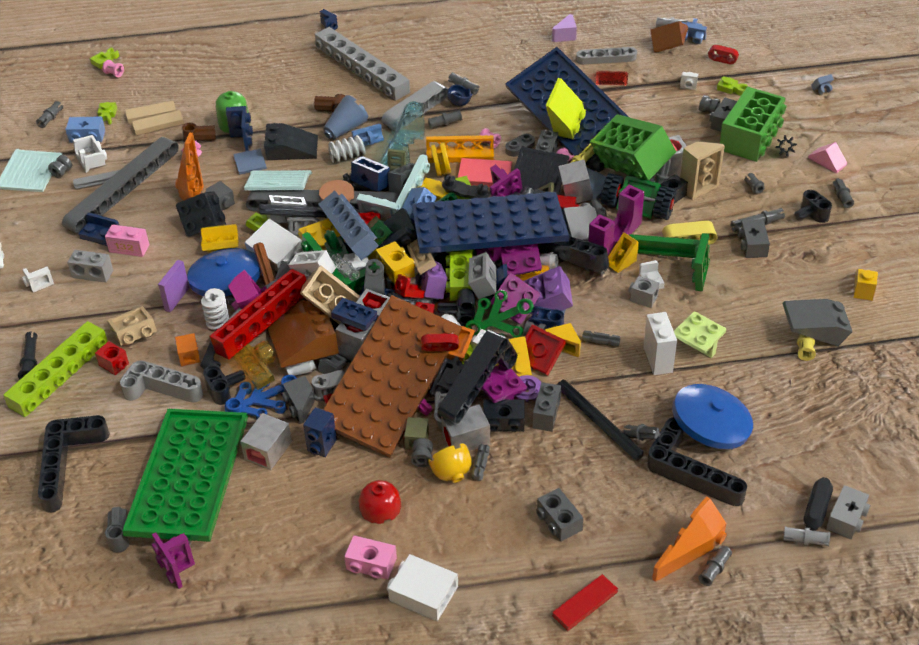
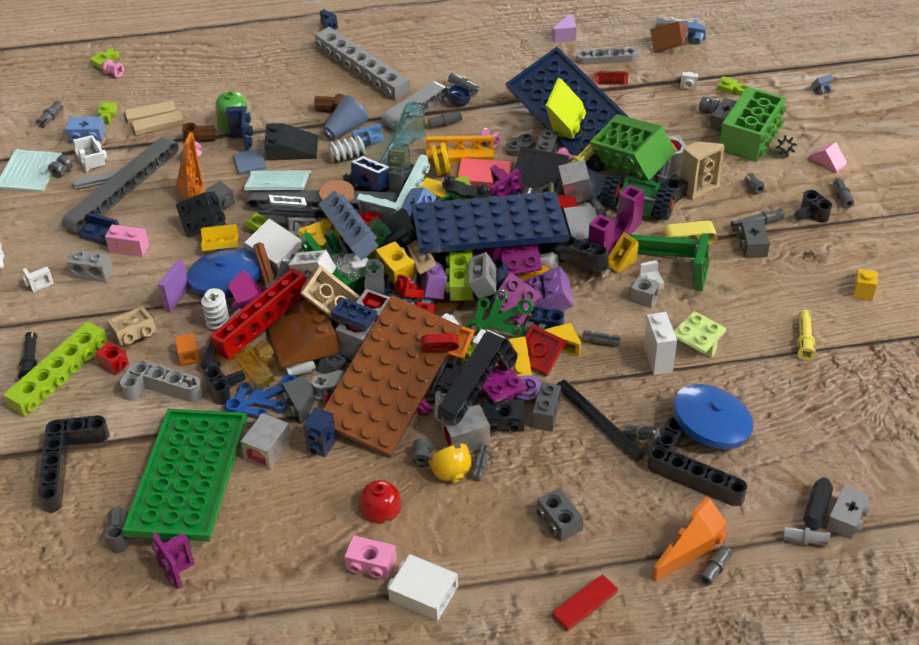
olive brick [404,417,429,450] -> none
black beam [437,288,476,327] -> none
red beam [708,45,739,64] -> none
dark grey slope [782,299,853,347] -> none

